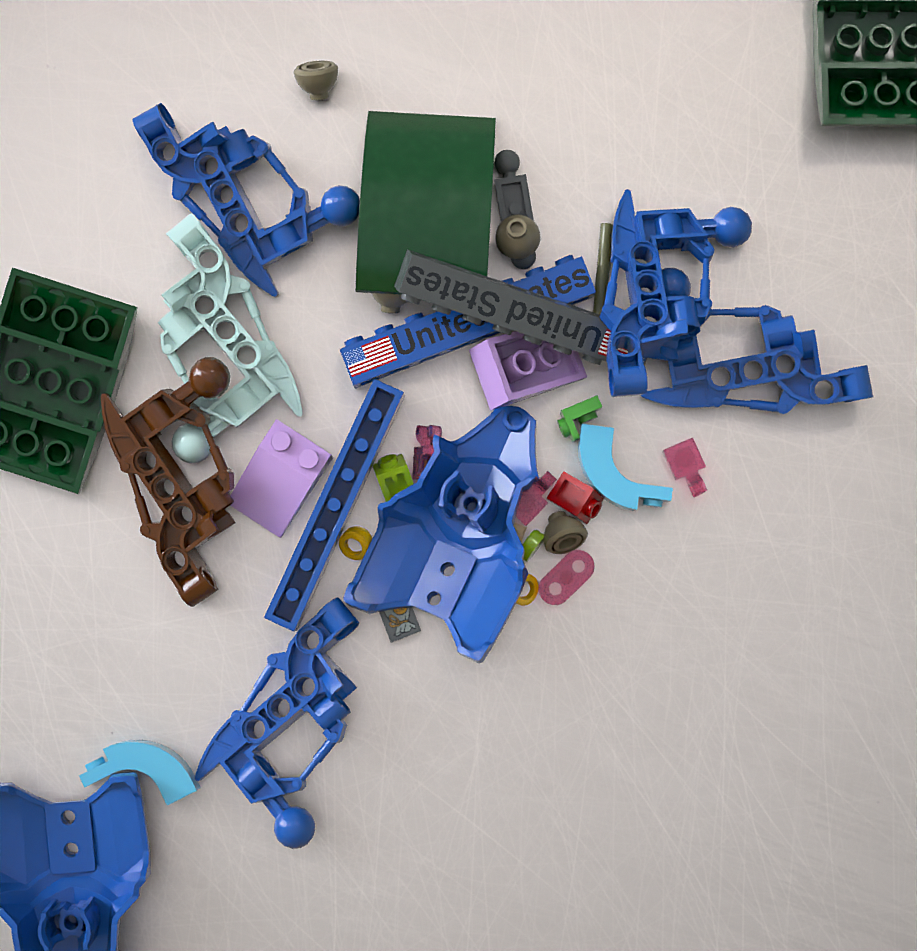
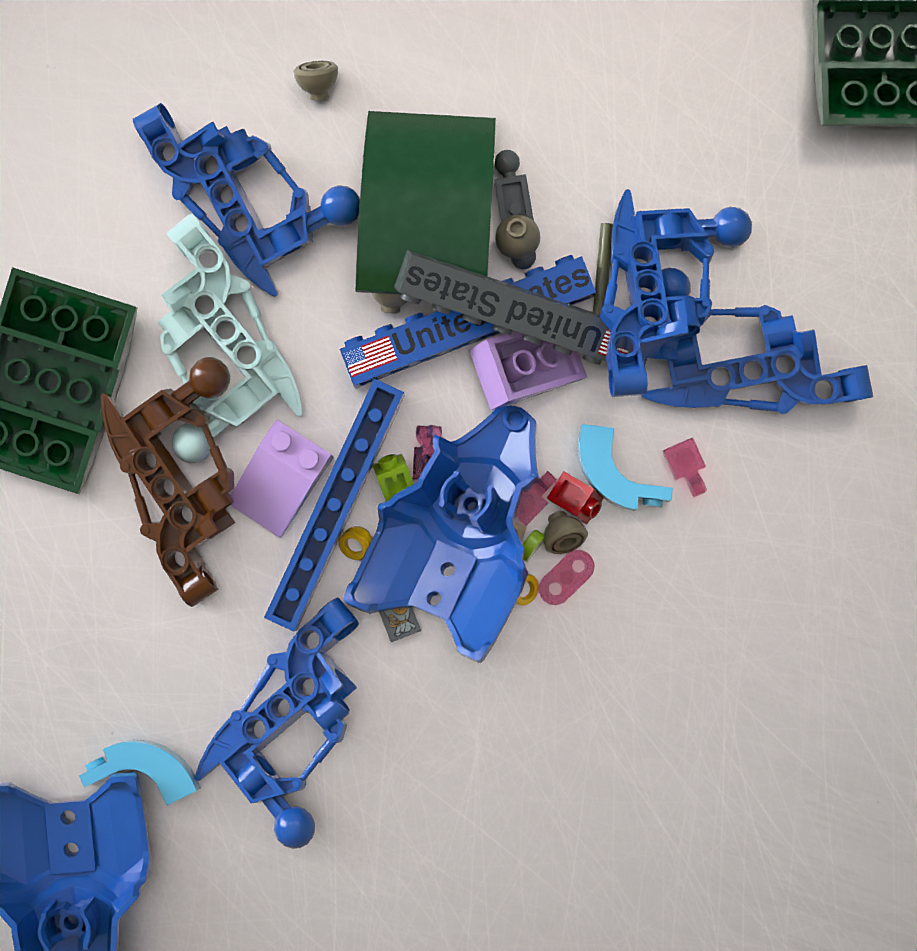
bright green bracket [557,395,602,442] -> none

